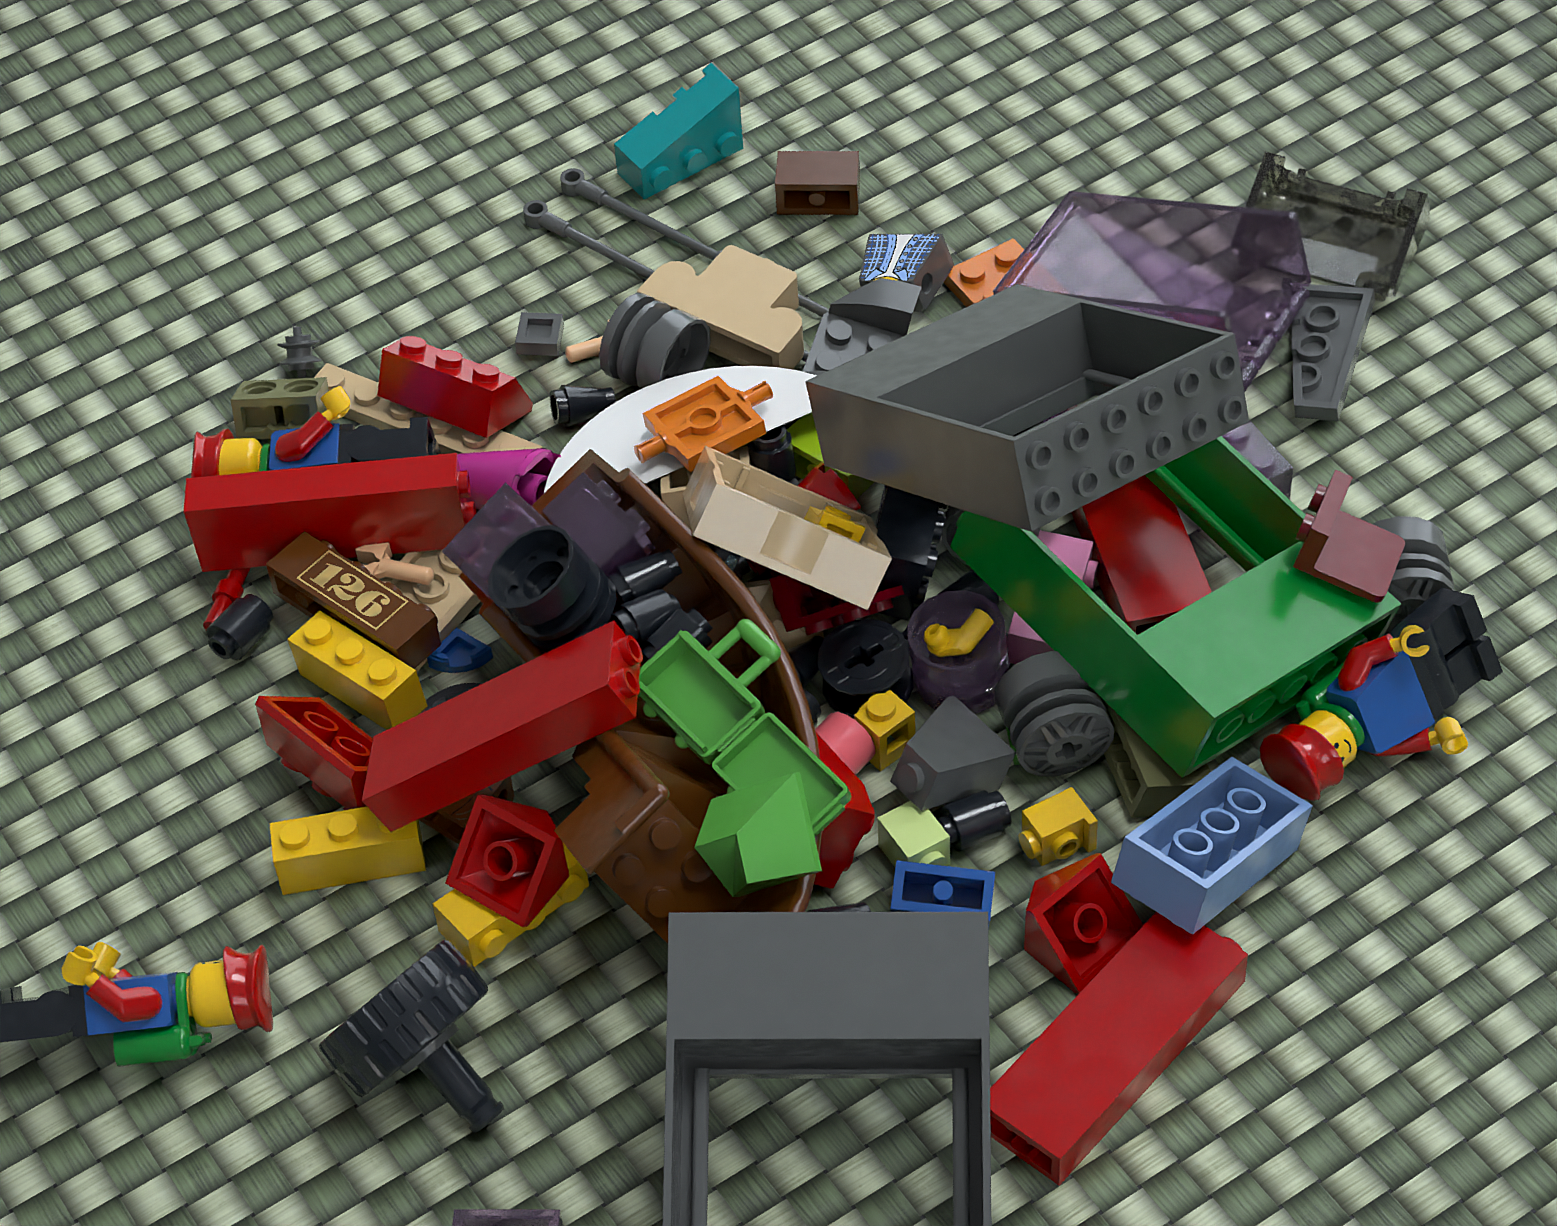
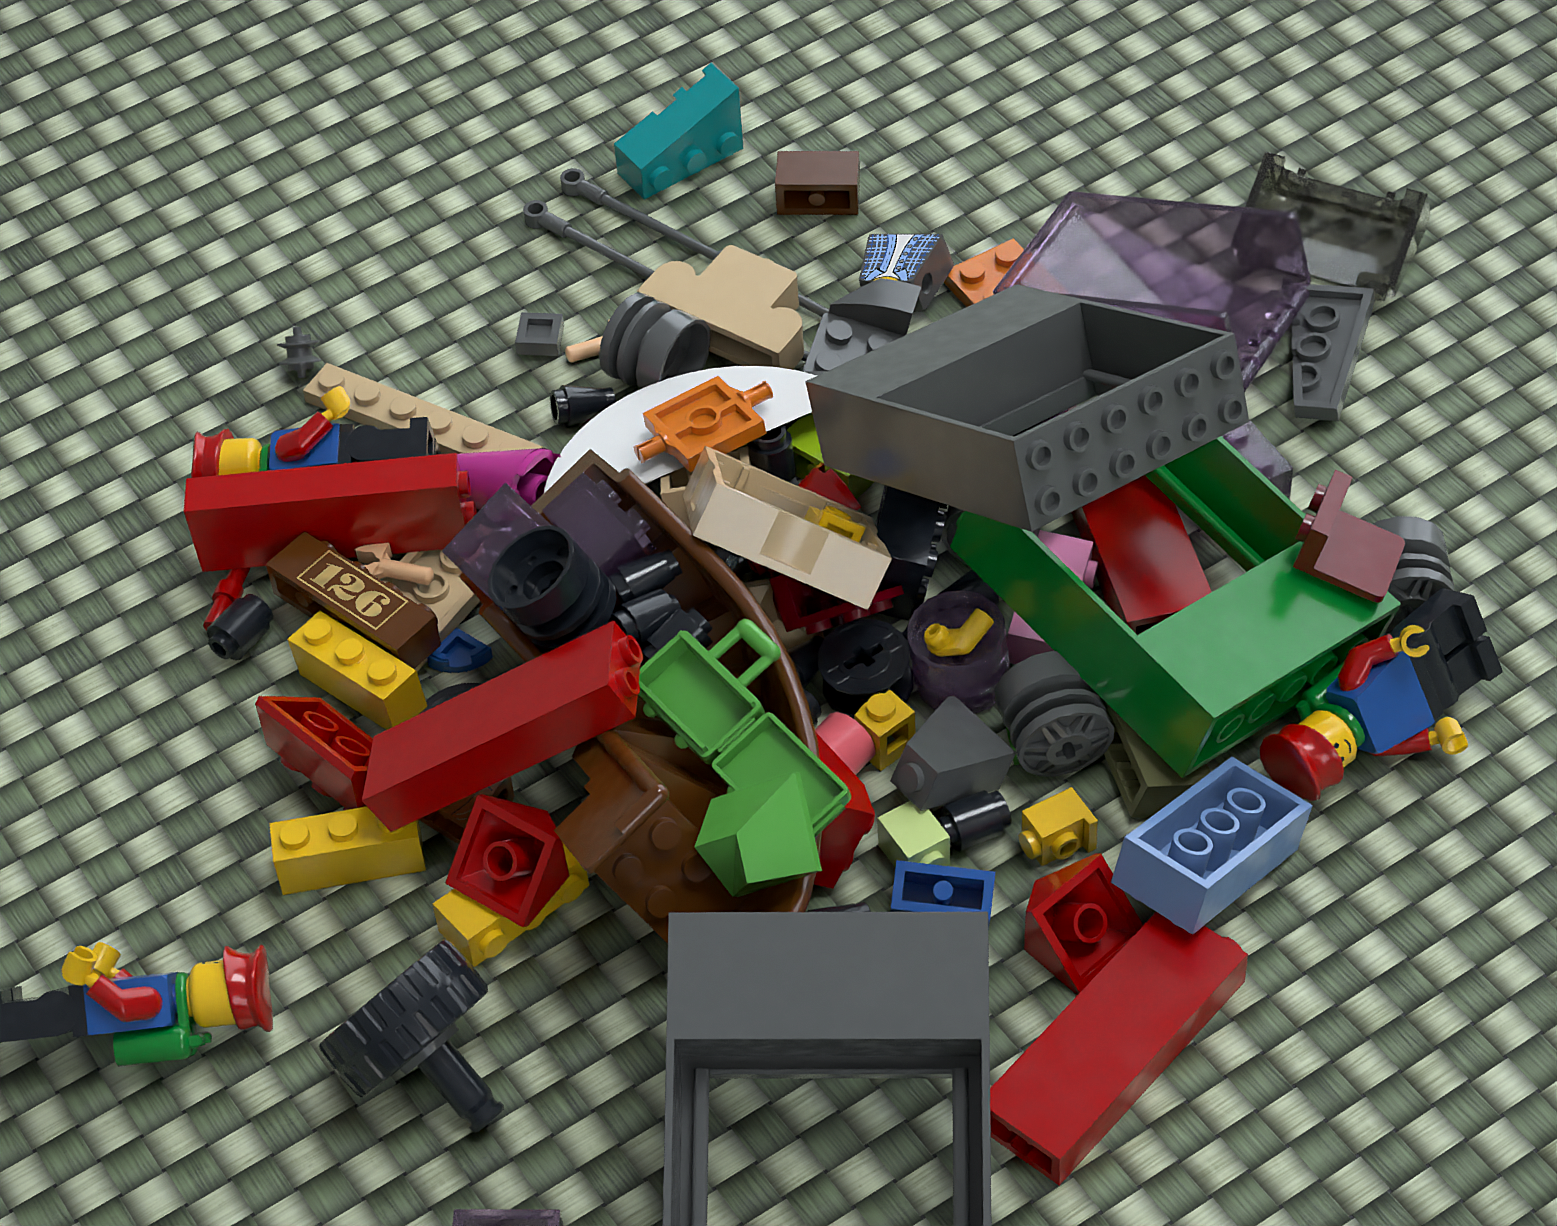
olive brick [231,377,329,439] -> none
red slope [377,336,533,438] -> none

